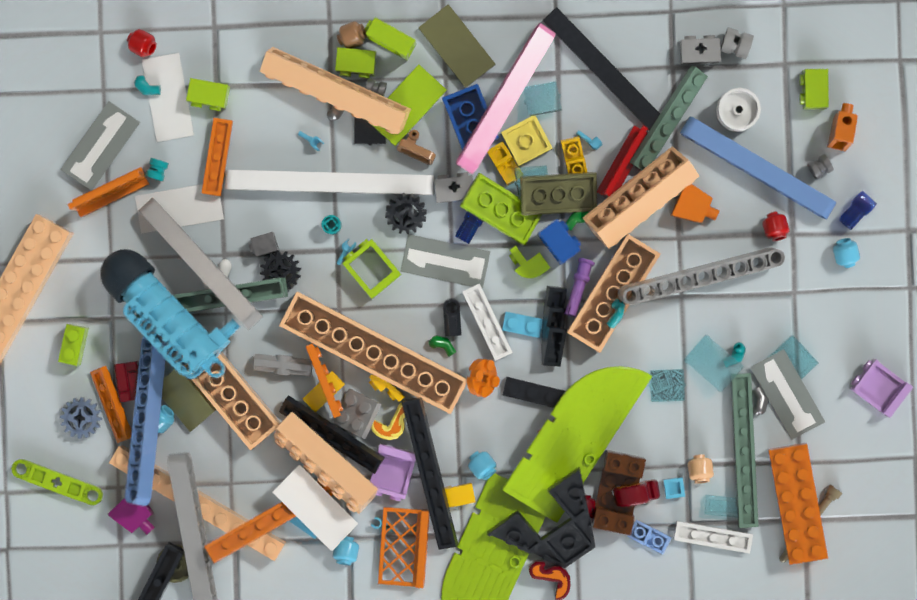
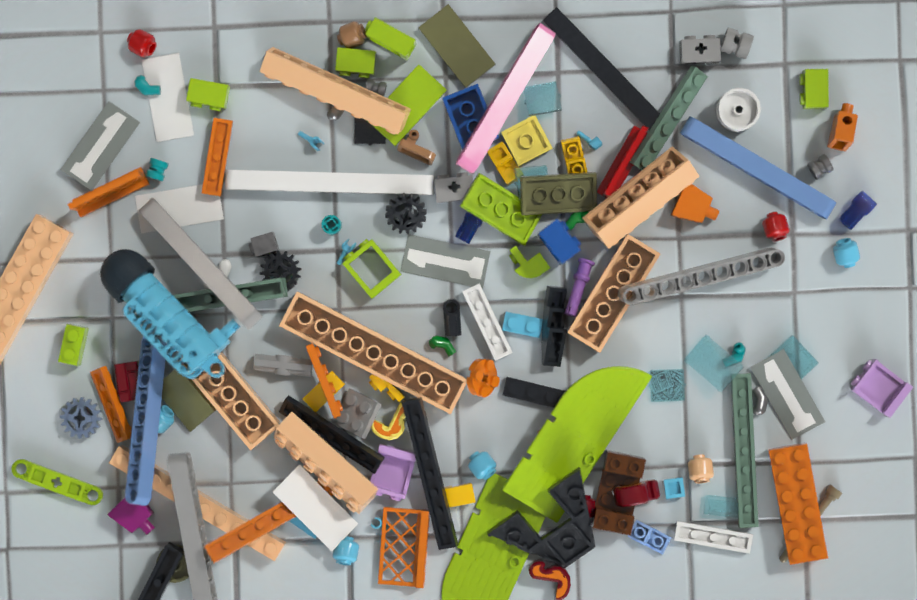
teal arm [607,299,625,329] -> none

